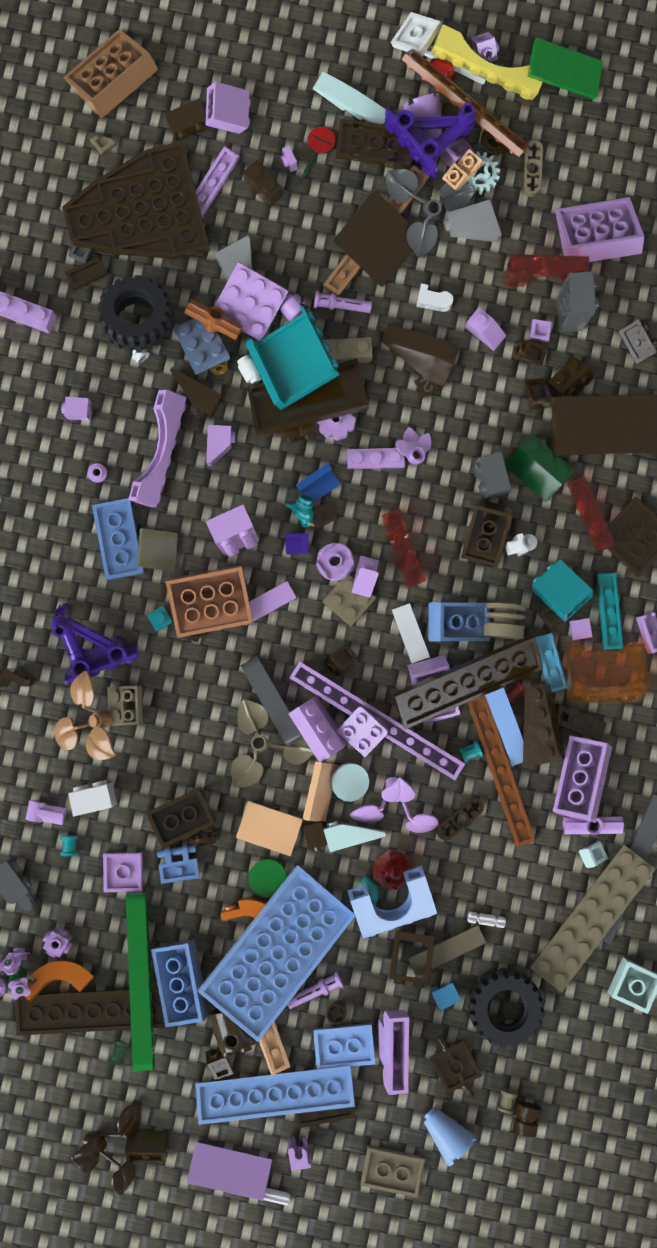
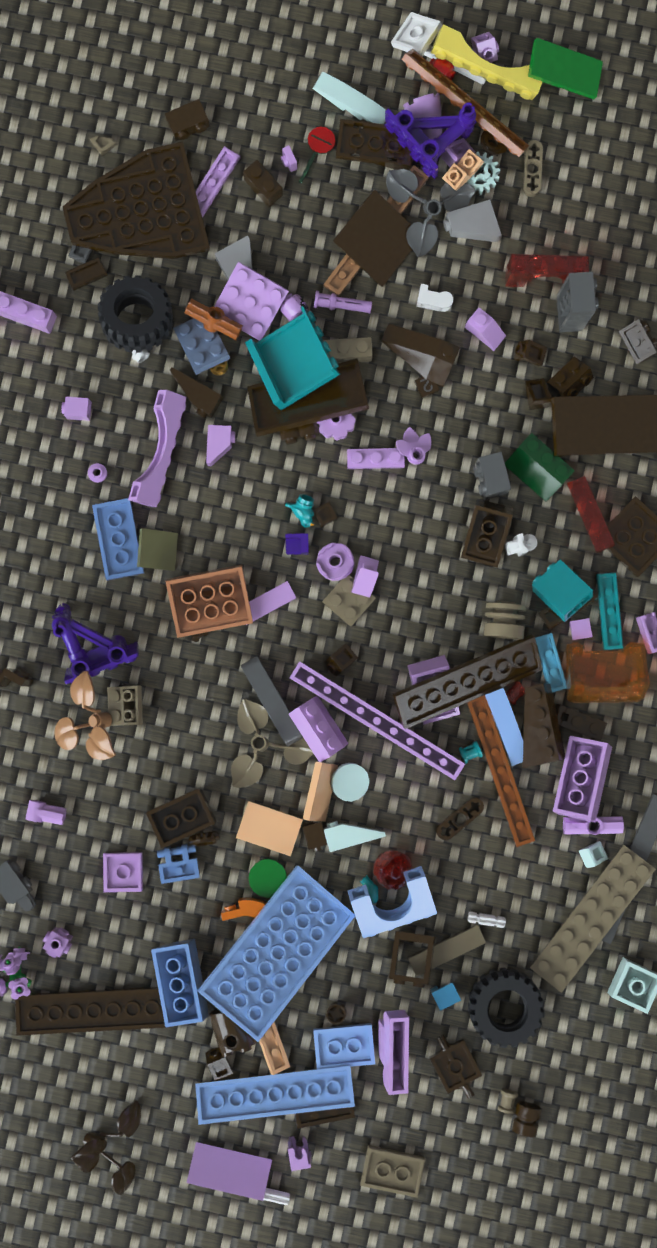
orange arch [24,961,94,1002] -> none
teal bush [60,835,78,856] -> none
medium nougat slope [64,29,158,118] -> none
white brick [68,780,118,817] -> none
clear green bush [108,1039,130,1065] -> none
dark brown panel [125,1130,167,1163] -> none
green beam [126,891,155,1071] -> none
teal plate [147,606,173,632] -> none
lavender piece [206,82,251,134] -> none
lavender brick [206,505,259,557] -> none
white brick [237,354,262,384] -> none
lavender pin [287,971,344,1009] -> none
blue panel [296,463,340,503] -> none
lavender bracket [336,706,388,757] -> none
lavender plant [349,777,439,833] -> none
clear red arch [381,509,426,589] -> none
white tile [392,603,430,664] -> none
light blue cone [424,1108,477,1167] -> none
medium blue slope [428,602,490,641] -> none
lavender plate [529,319,552,342] -> none
lavender slope [556,197,644,266] -> none

